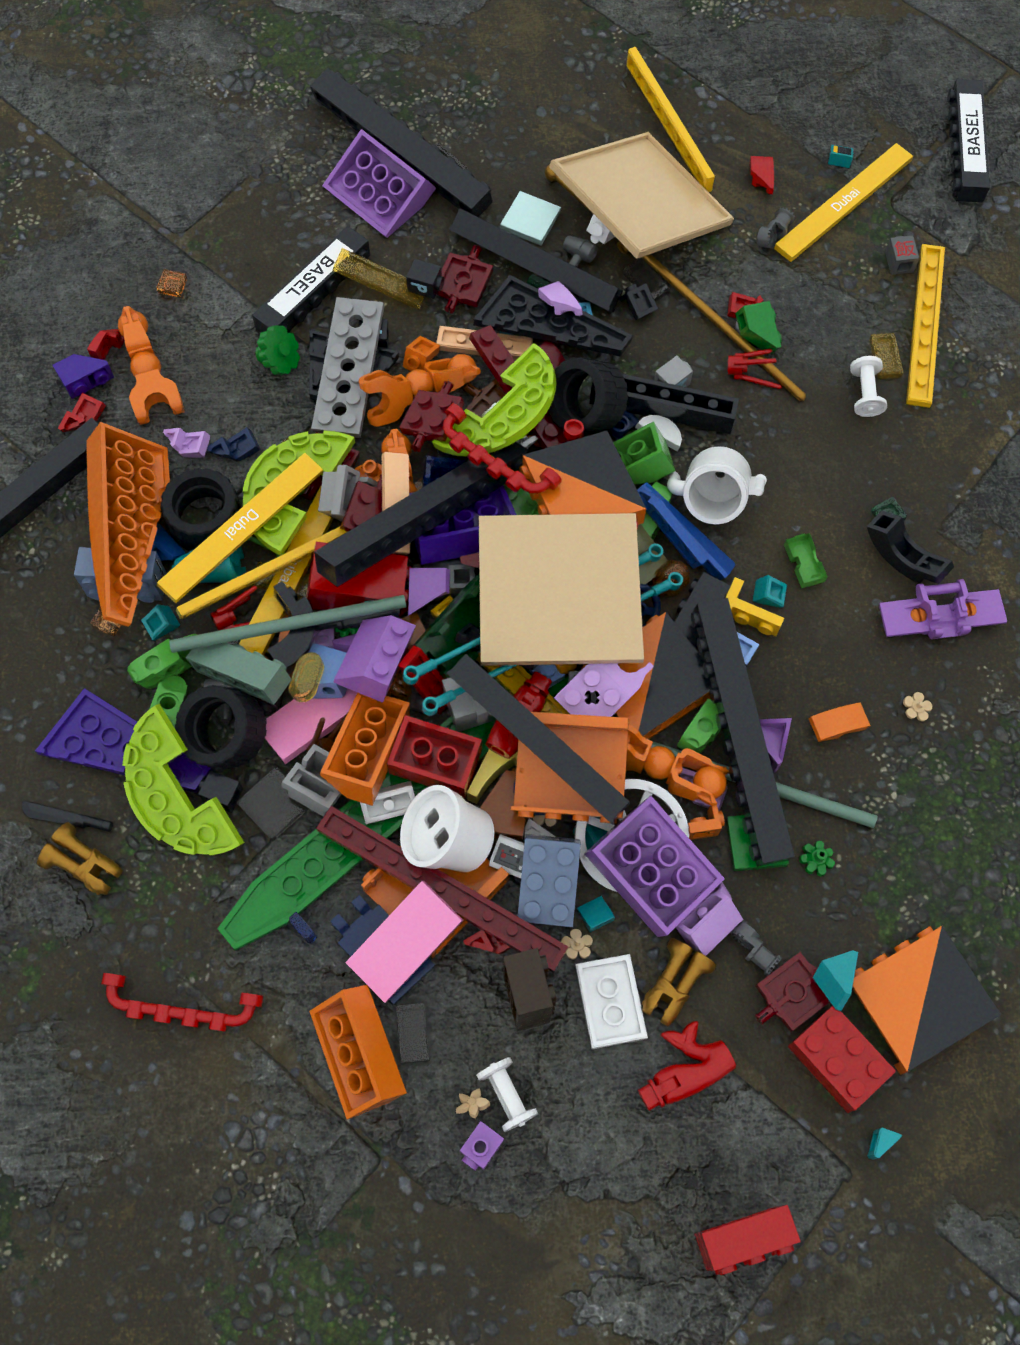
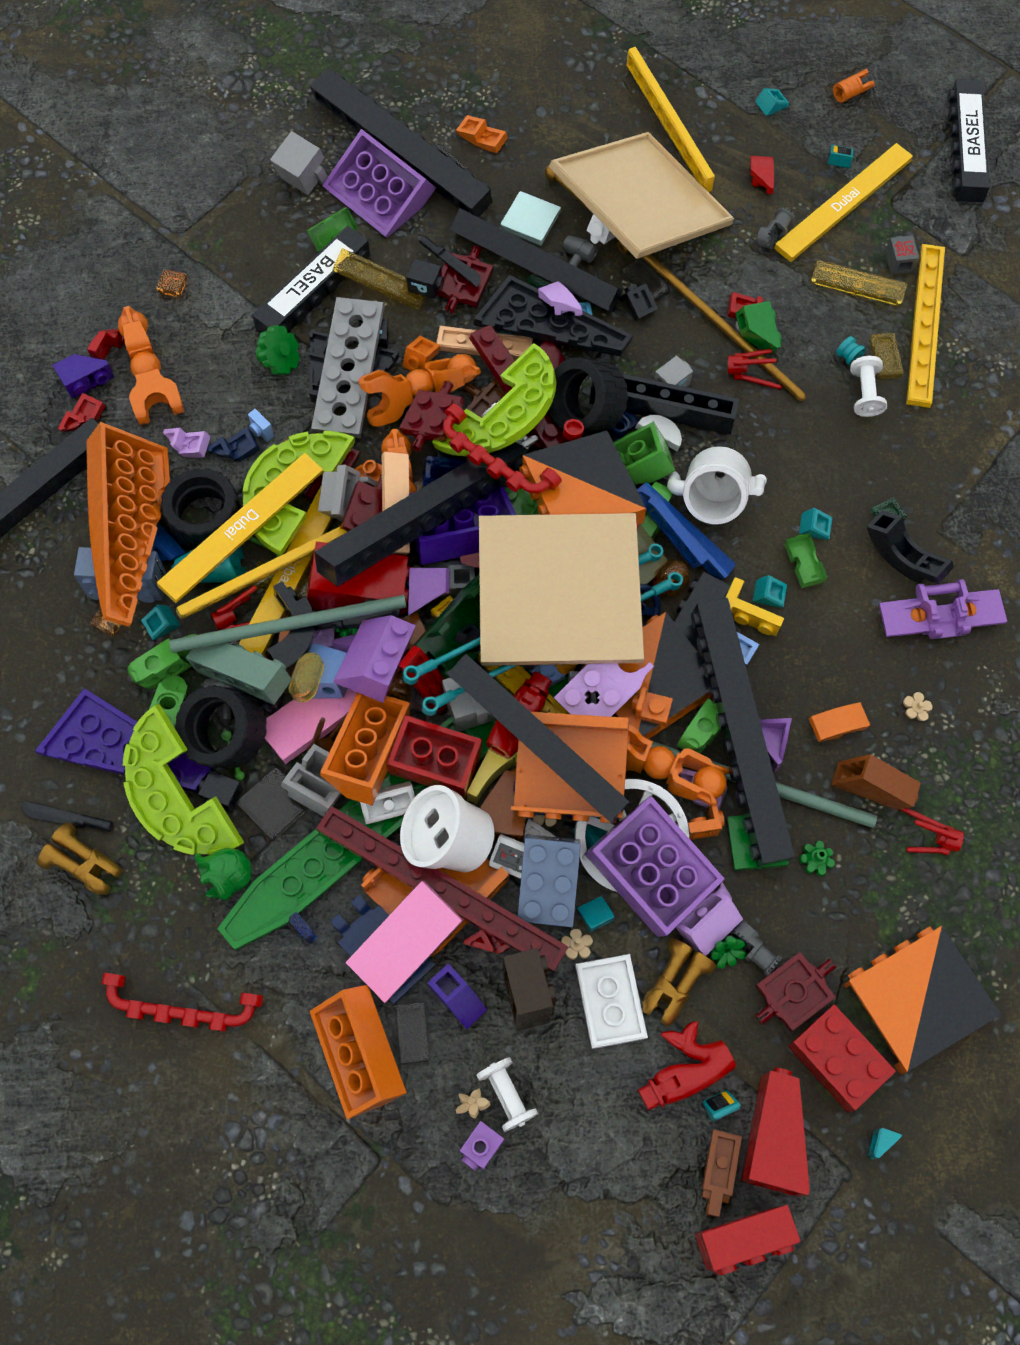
teal slope [813,950,858,1011] -> none
none -> green hair [194,848,252,901]
none -> bright green hinge [221,731,245,781]
none -> light blue plate [248,409,274,442]
none -> light grey plate [270,131,328,195]
none -> bright green piece [307,208,358,252]
none -> black piece [419,236,480,287]
none -> dark purple slope [428,963,487,1030]
none -> orange slope [456,115,508,154]
none -> orange bracket [631,686,673,726]
none -> dark orange hinge [701,1129,742,1218]
none -> slope [703,1090,741,1122]
none -> green plant [710,936,746,969]
none -> red slope [740,1068,810,1197]
none -> teal slope [755,88,790,116]
none -> teal slope [799,508,833,540]
none -> clear yellow tile [810,260,908,306]
none -> dark orange slope [831,754,921,810]
none -> orange hinge [833,69,875,103]
none -> teal wheel [836,336,866,367]
none -> red plant [900,808,964,856]

